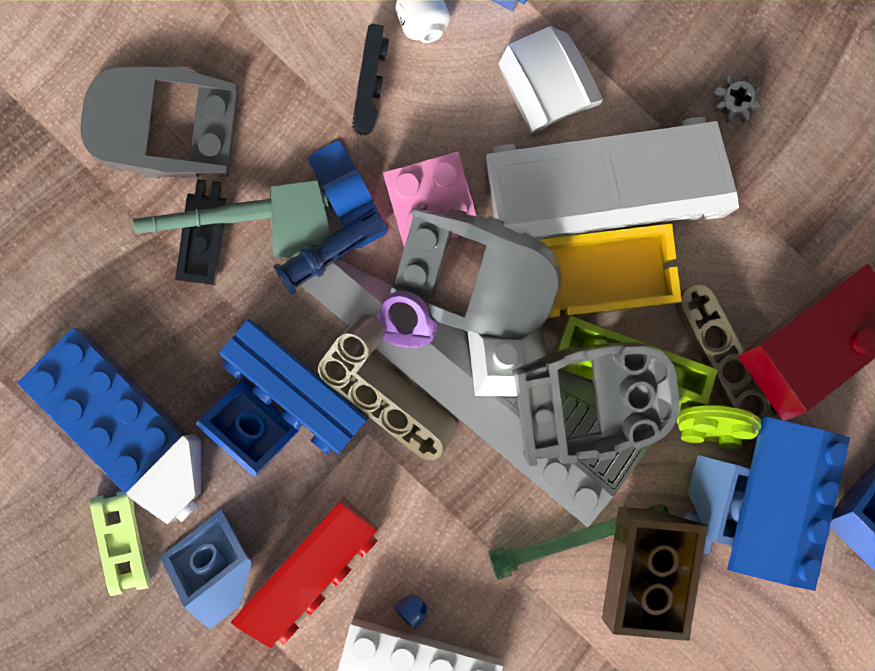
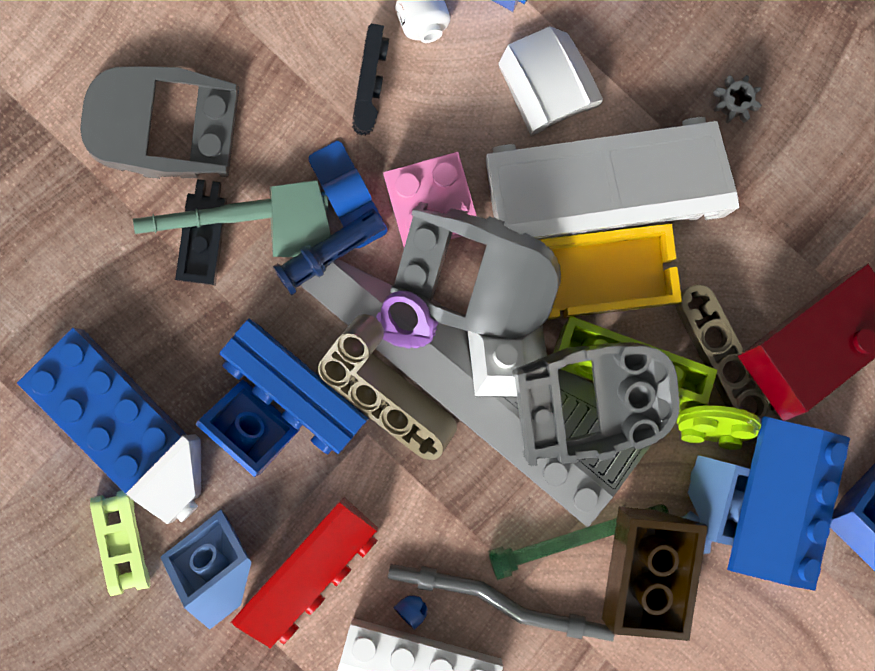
none -> dark grey bar [388,564,615,642]

